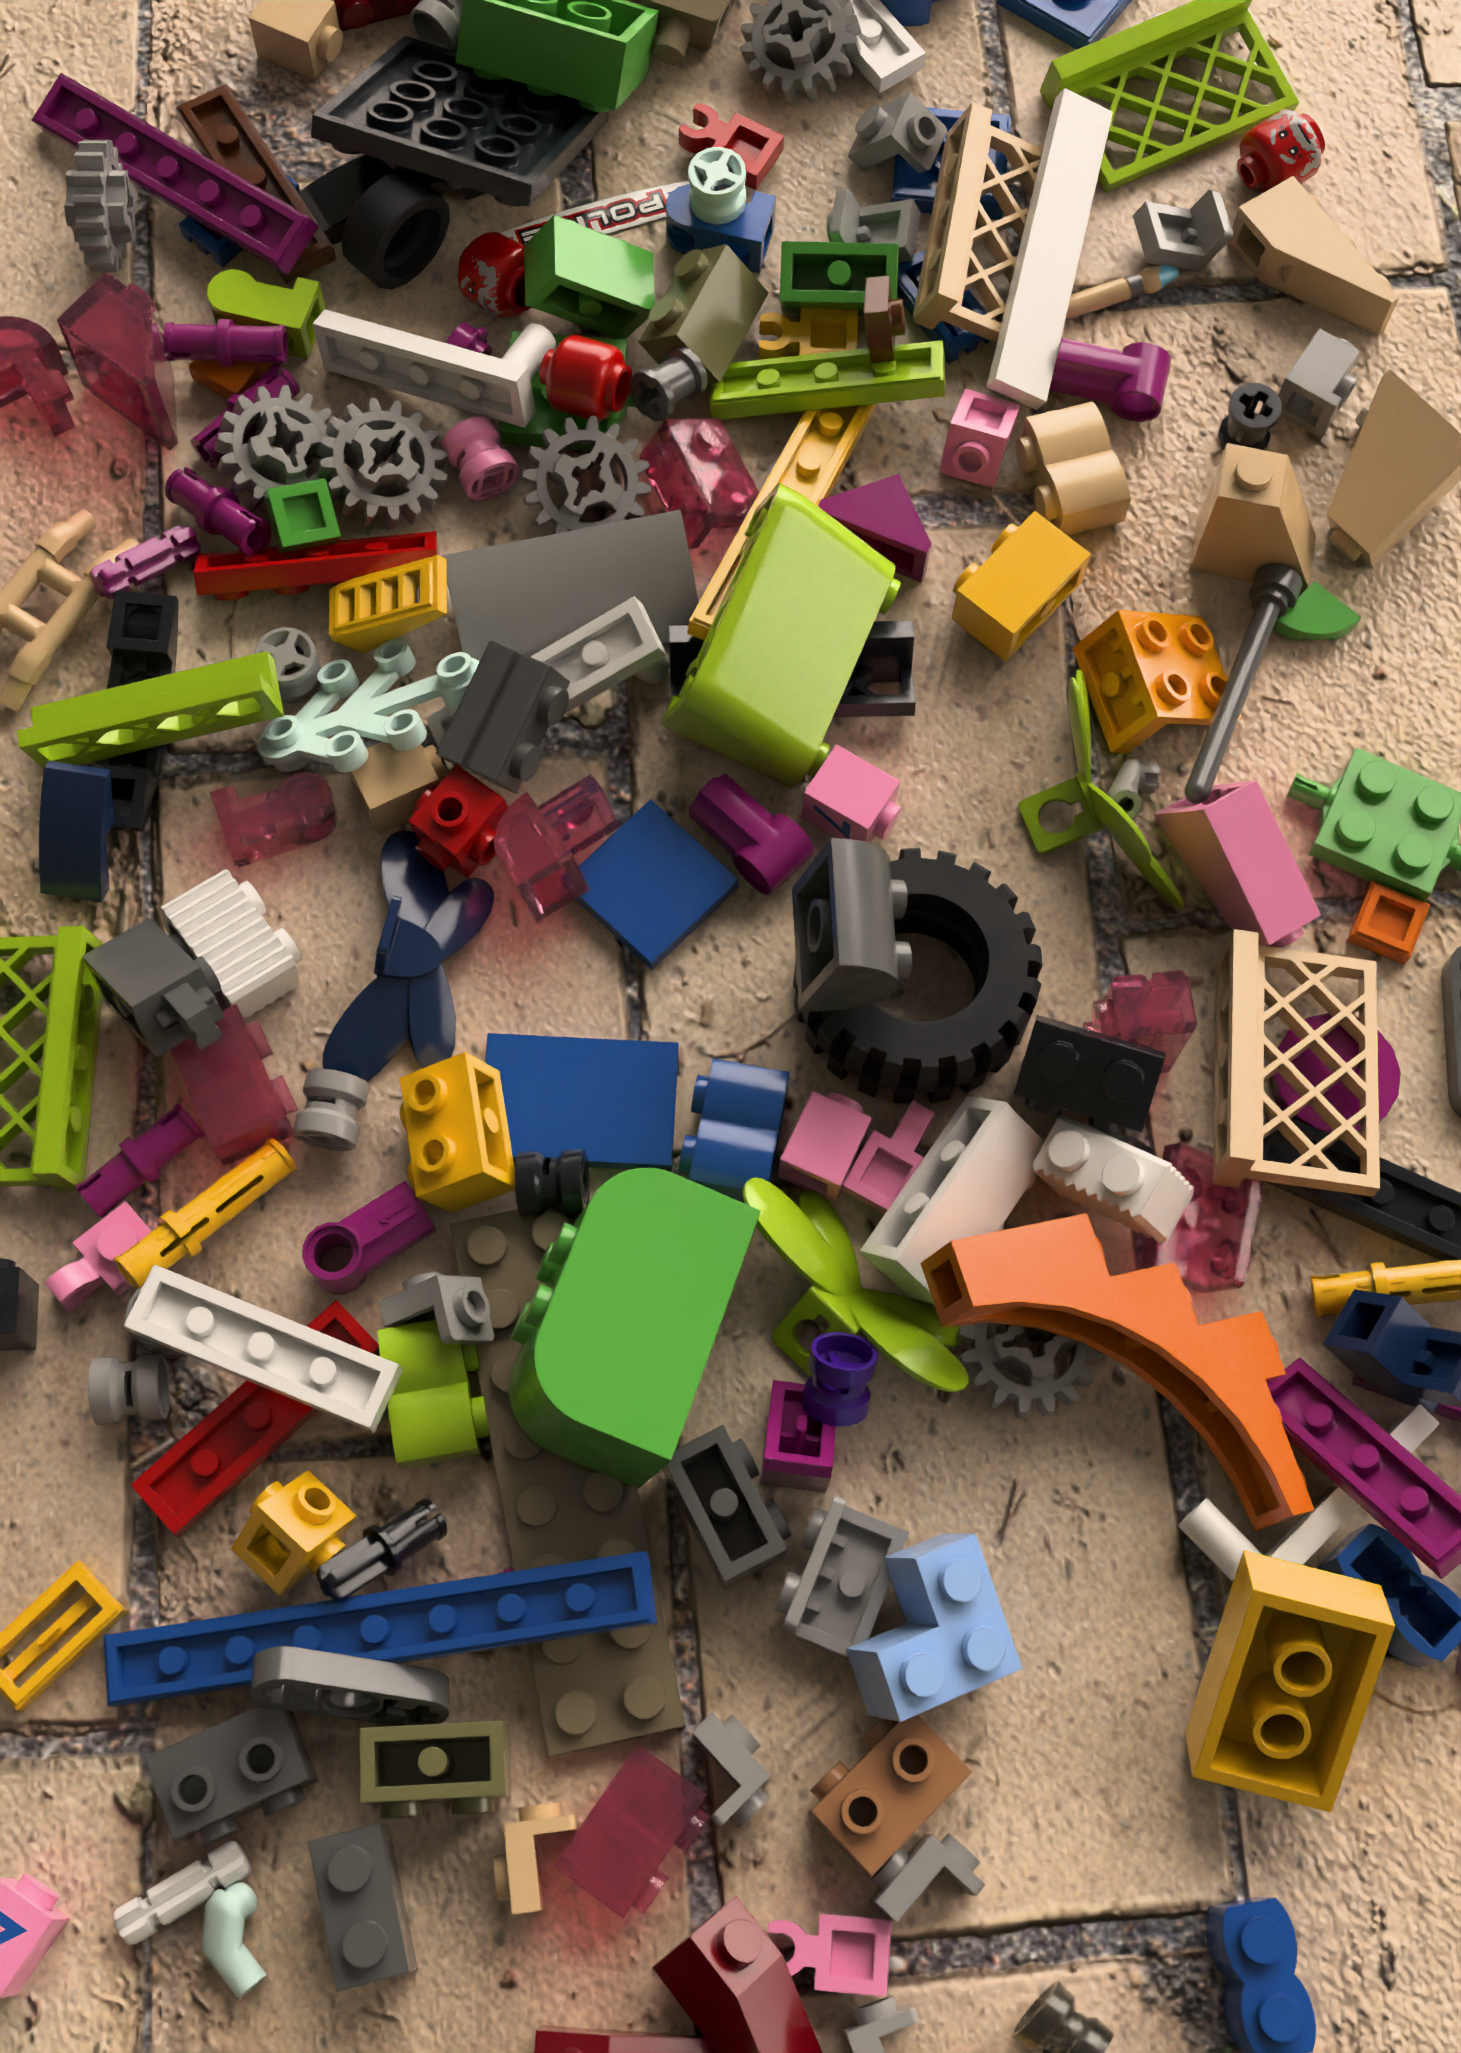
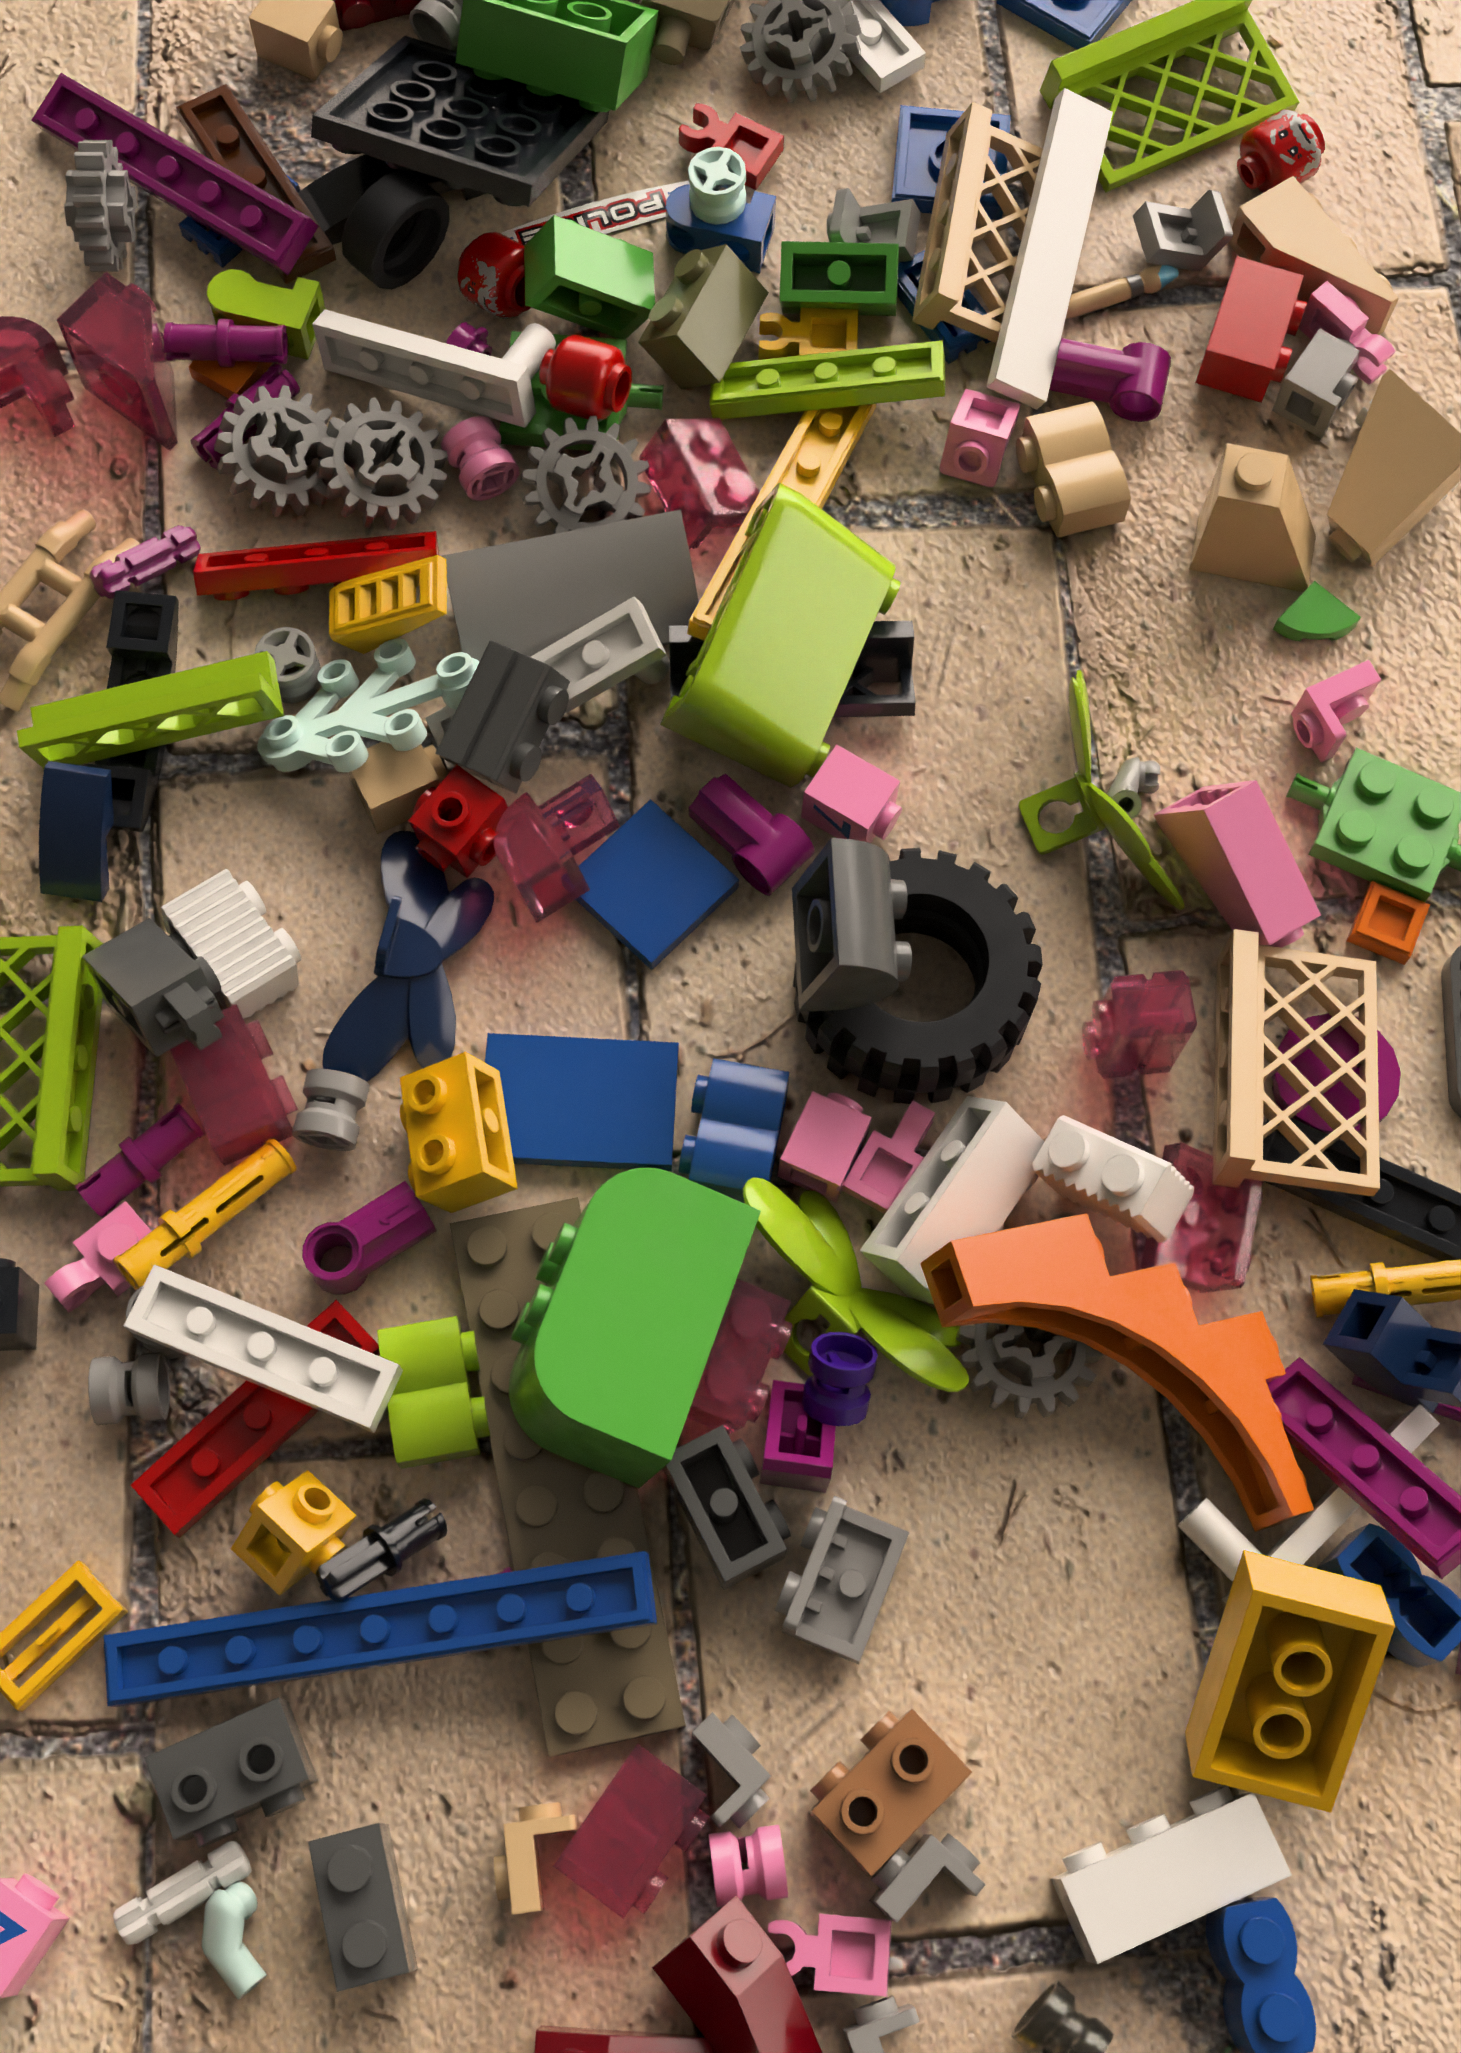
magenta pin [165,467,272,556] -> none
clear pink leg [210,772,338,869] -> none
dark grey beam [251,1646,449,1726] -> none
bright green tile [264,478,341,554] -> none
olive brick [360,1720,511,1819] -> none
light grey bracket [378,1272,494,1345] -> none
black wheel [515,1149,590,1216] -> none
dark grey bush [630,346,708,422] -> none
magenta slope [818,474,932,583] -> none
light blue brick [846,1533,1022,1722] -> none
light grey bracket [848,92,947,173] -> none
reddish brown plate [864,276,906,363] -> none
yellow brick [951,511,1091,662] -> none
black bracket [1014,1015,1165,1135] -> none
light orange bracket [1072,610,1241,754] -> none
dark grey piece [1185,563,1303,804] -> none
black bush [1218,383,1282,450] -> none
none -> clear pink brick [687,1279,792,1434]
none -> bright pink wheel [708,1825,788,1907]
none -> white brick [1051,1786,1292,1964]
none -> brick [1195,256,1307,403]
none -> bright pink bracket [1291,660,1381,762]
none -> bright pink plate [1299,281,1396,384]

